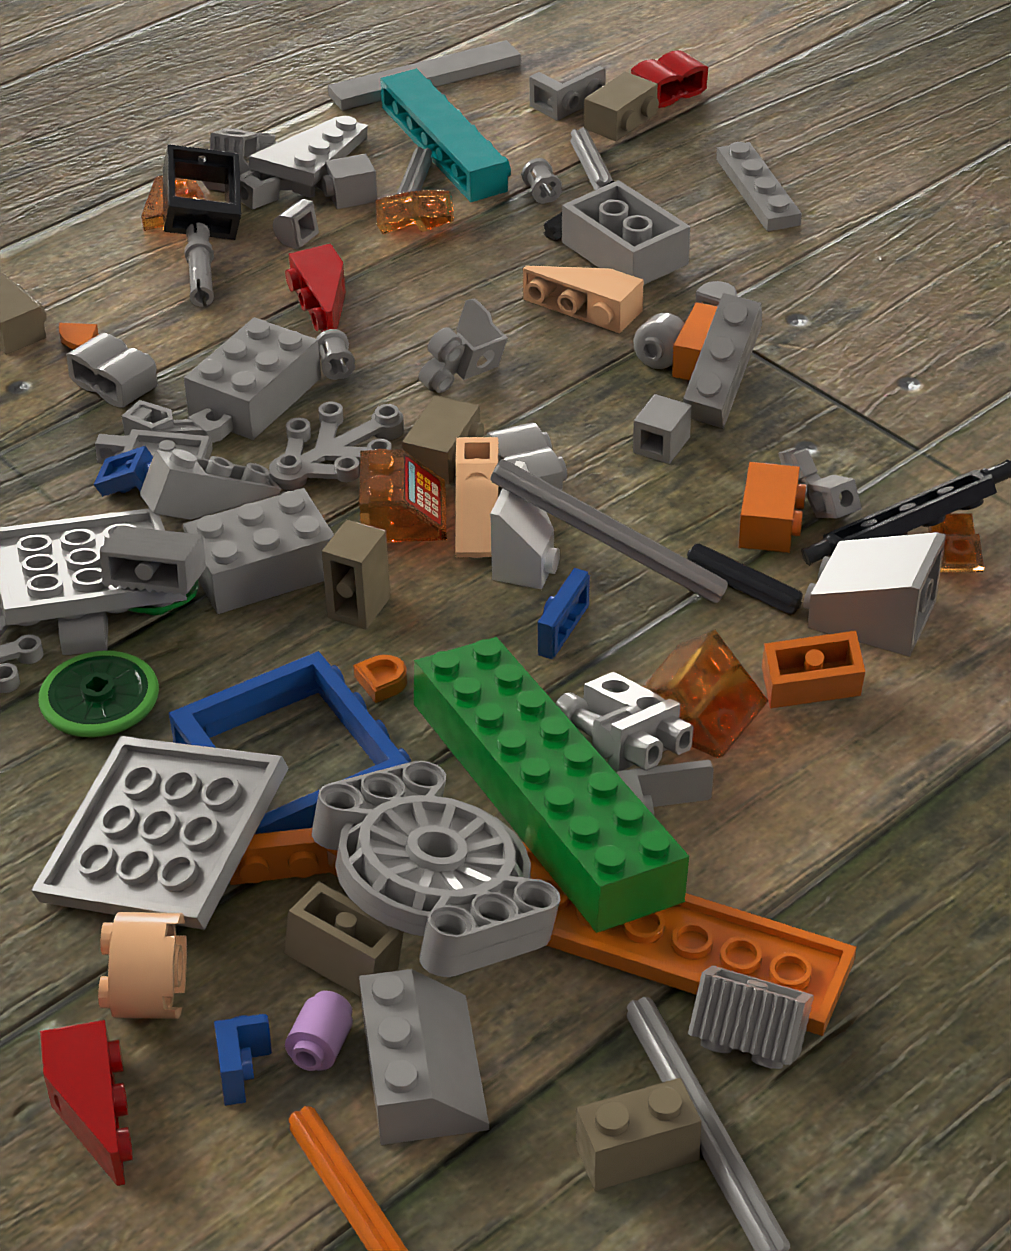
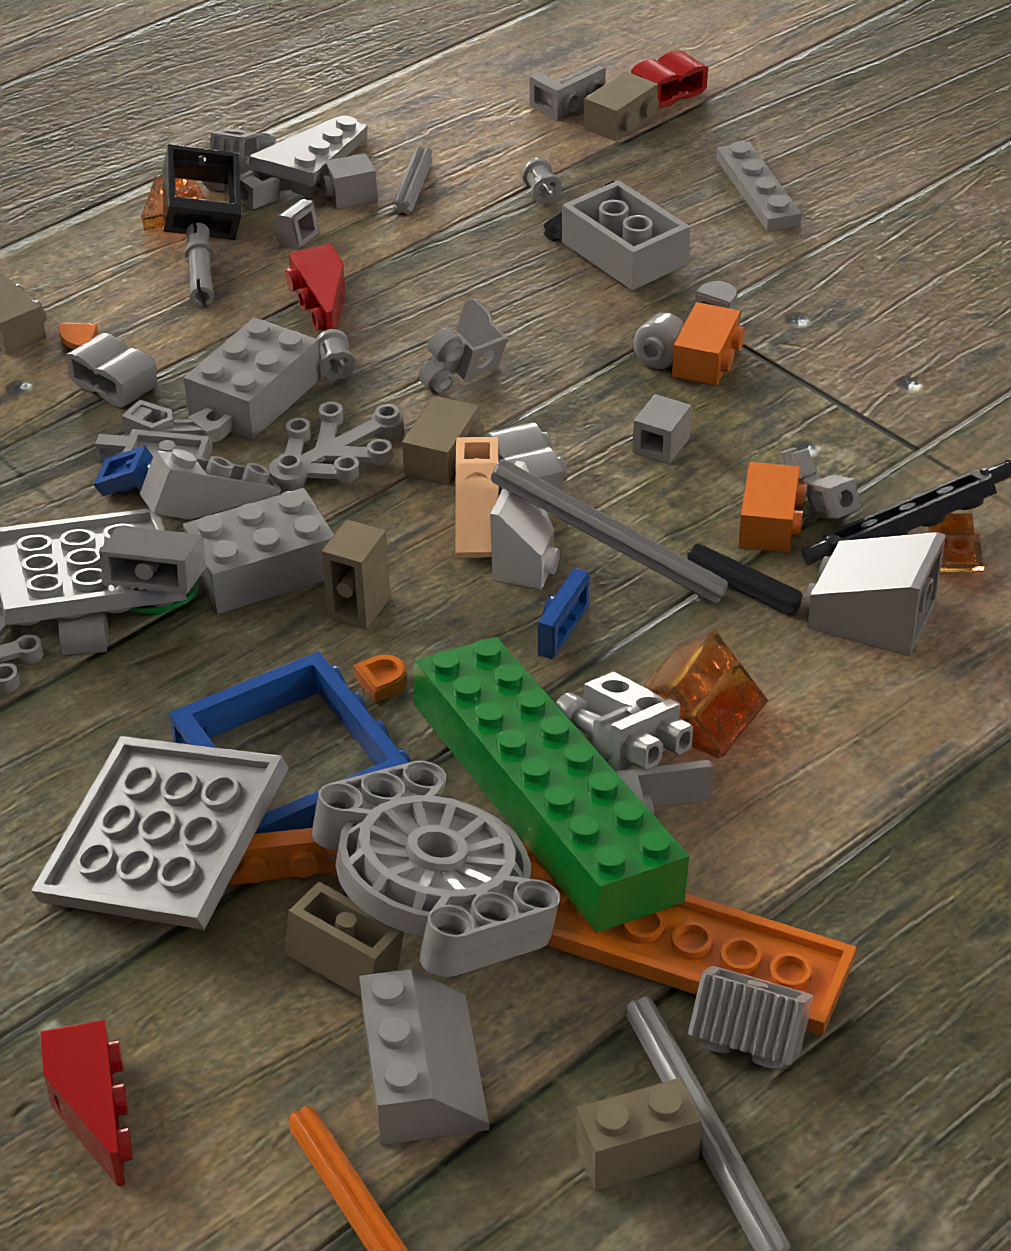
dark green wheel [39,651,159,737] -> none
light nougat brick [98,912,187,1019] -> none
blue bracket [214,1014,272,1106] -> none
lavender brick [285,991,353,1071] -> none
light grey tile [328,40,521,111] -> none
clear orange slope [359,449,447,542] -> none
clear orange slope [375,190,454,234] -> none
teal brick [380,68,511,203] -> none
light nougat slope [523,266,644,334] -> none
light grey axle [570,127,613,190] -> none
light grey brick [683,292,762,429] -> none
orange brick [762,631,865,709] -> none

